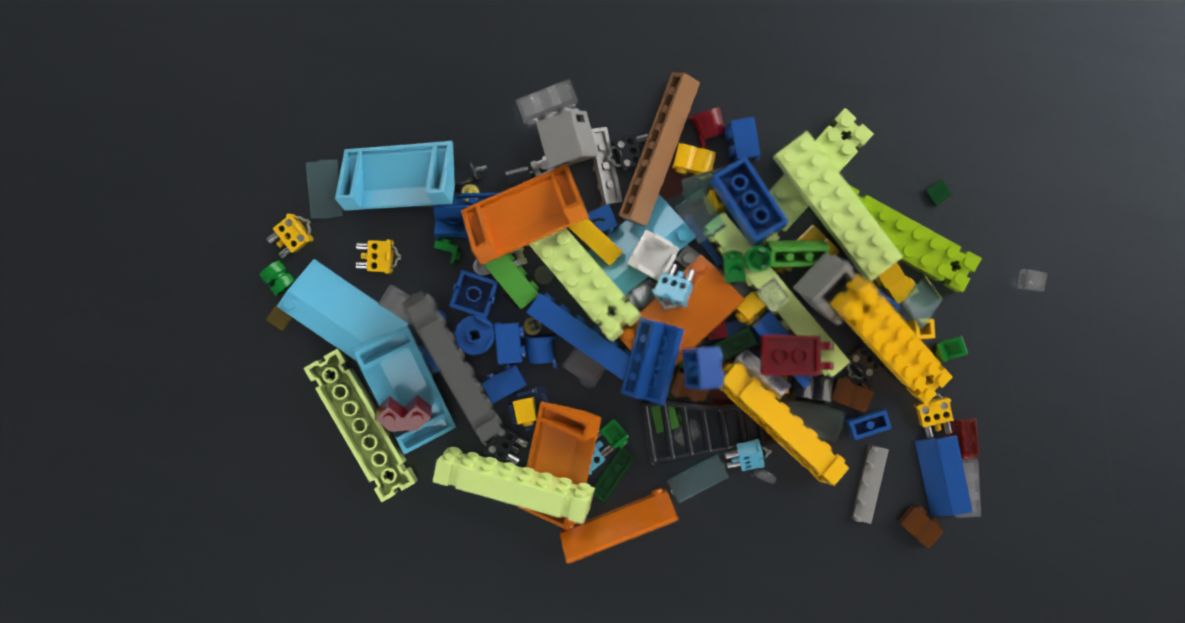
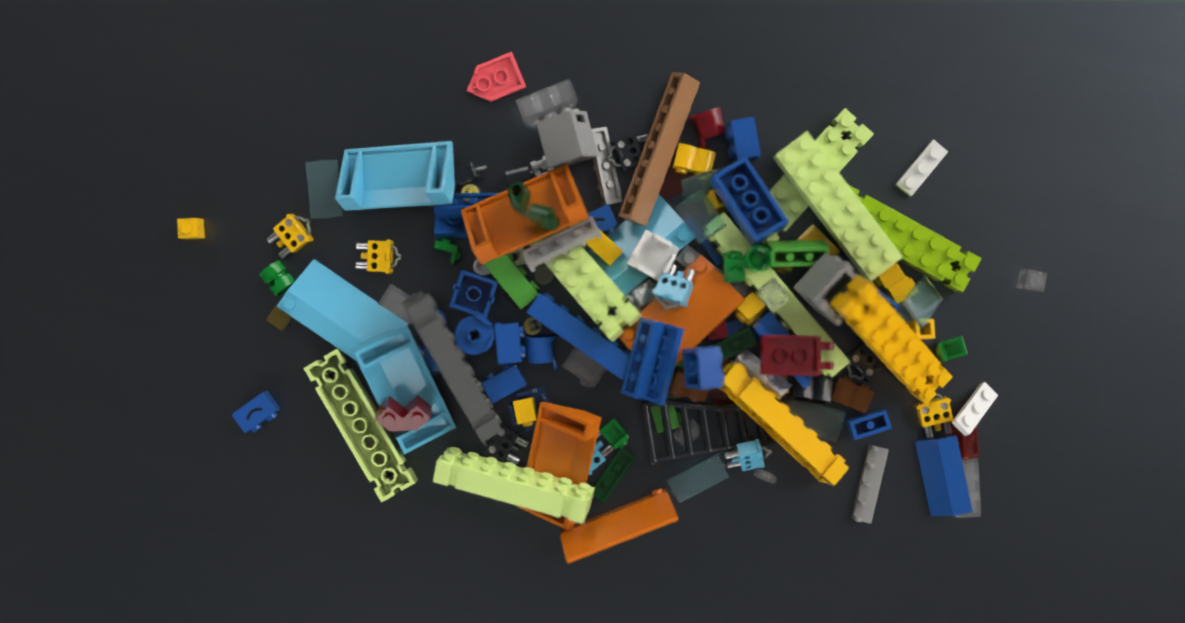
reddish brown brick [897,505,944,549] -> none
dark green tile [924,179,952,206] -> none
none -> yellow brick [177,218,205,239]
none -> blue brick [231,391,281,433]
none -> coral tile [466,51,526,102]
none -> dark green panel [508,182,560,231]
none -> light grey hinge [522,216,602,273]
none -> white plate [895,140,948,196]
none -> white plate [951,382,998,436]

